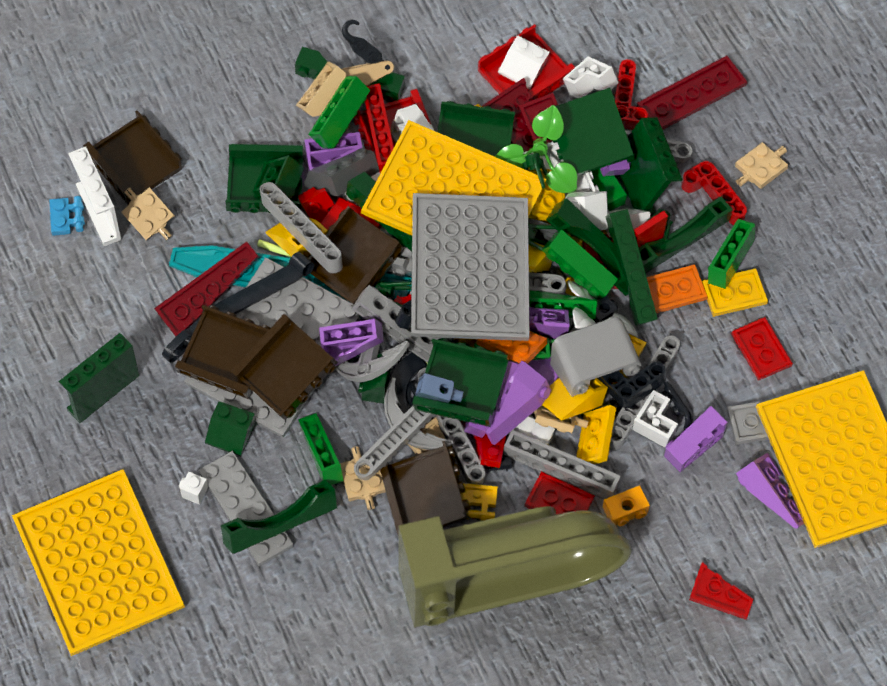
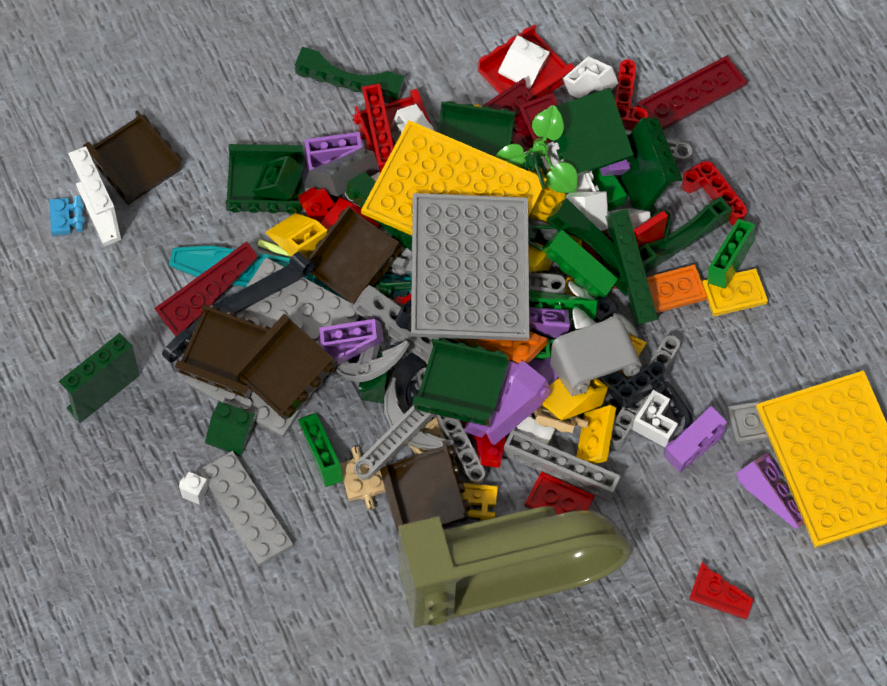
yellow plate [12,469,185,656] -> none
tan plate [121,187,175,241] -> none
dark green arch [220,480,337,554] -> none
light grey beam [260,182,343,273] -> none
tan slope [296,20,394,117] -> none
green brick [308,76,370,148] -> none
sand blue torso [415,373,463,403] -> none
black pin [488,456,512,472] -> none
light orange brick [602,485,650,527] -> none
red tile [731,317,793,381] -> none
tan plate [735,142,788,189] -> none

